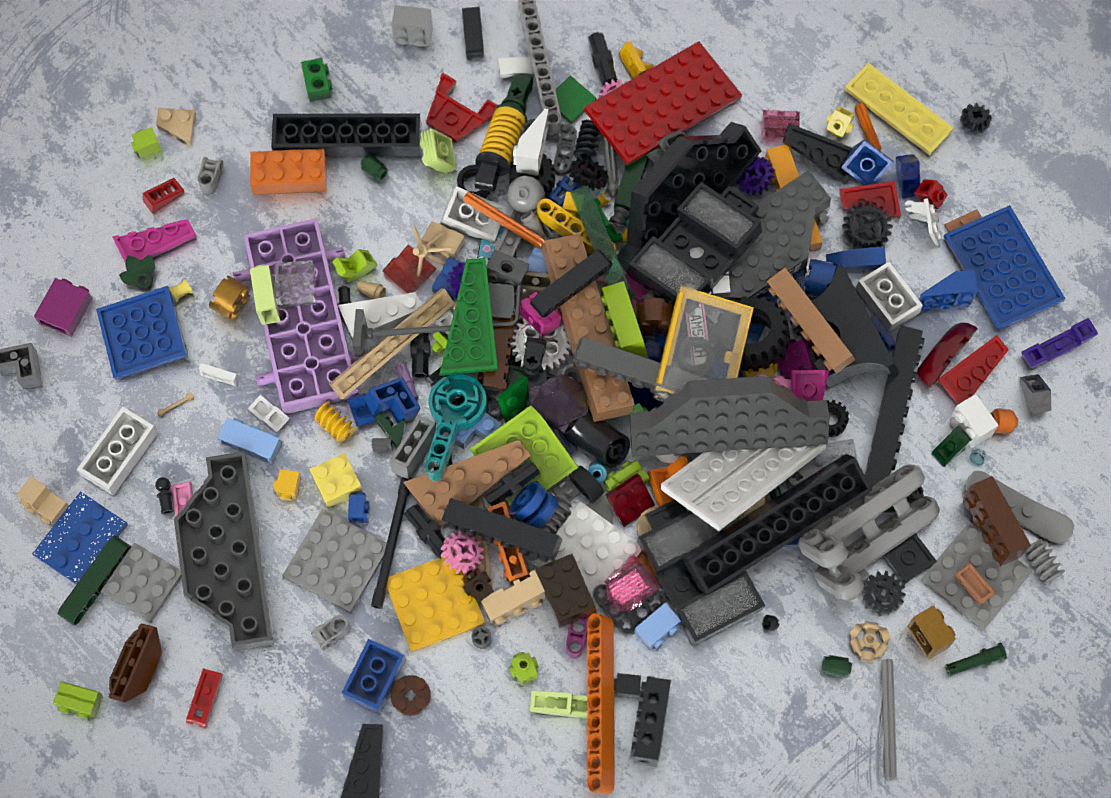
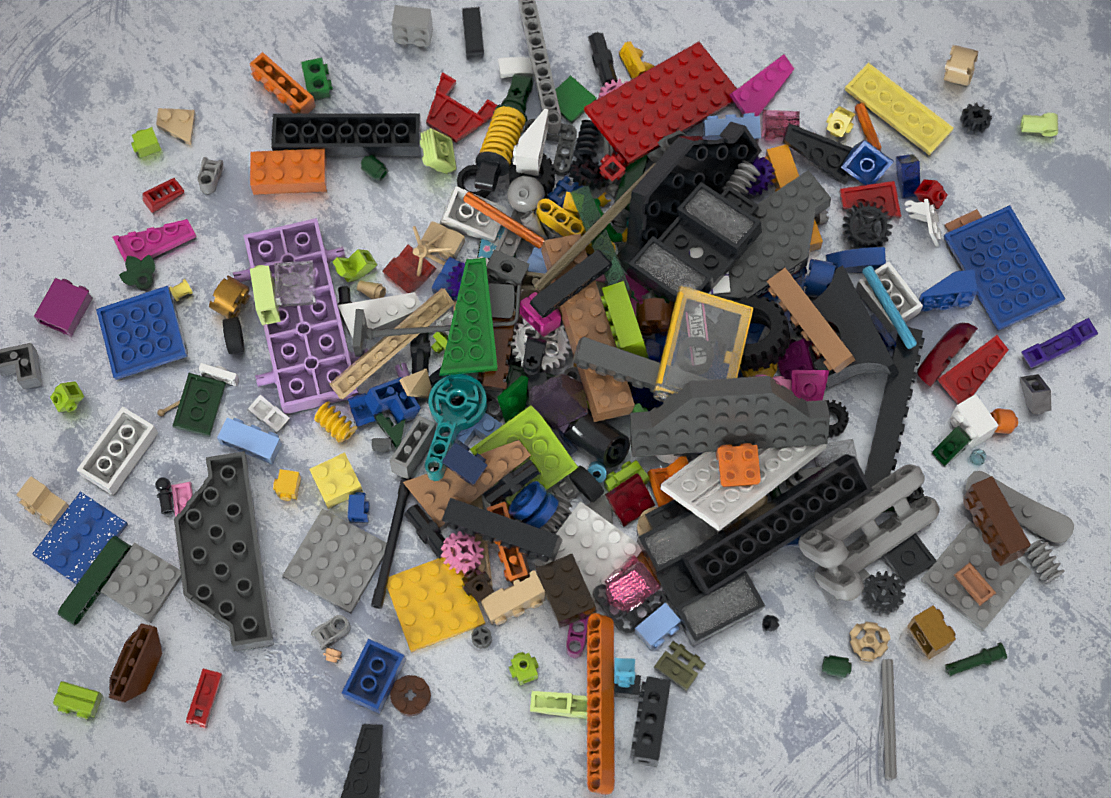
none -> lime brick [50,381,84,412]
none -> dark green tile [172,373,226,437]
none -> black tyre [223,317,244,354]
none -> orange brick [249,52,316,114]
none -> light nougat plate [323,647,342,663]
none -> tan slope [400,369,432,399]
none -> dark blue brick [441,442,487,486]
none -> dark tan axle [534,163,656,292]
none -> red brick [599,153,626,182]
none -> medium azure bracket [614,658,635,687]
none -> olive plate [654,641,706,691]
none -> light blue brick [703,113,761,139]
none -> orange bracket [716,443,761,487]
none -> light grey piece [721,161,761,194]
none -> dark pink wing [729,54,794,116]
none -> medium azure axle [862,266,917,349]
none -> tan brick [944,45,979,86]
none -> yellowish green piece [1021,113,1058,137]

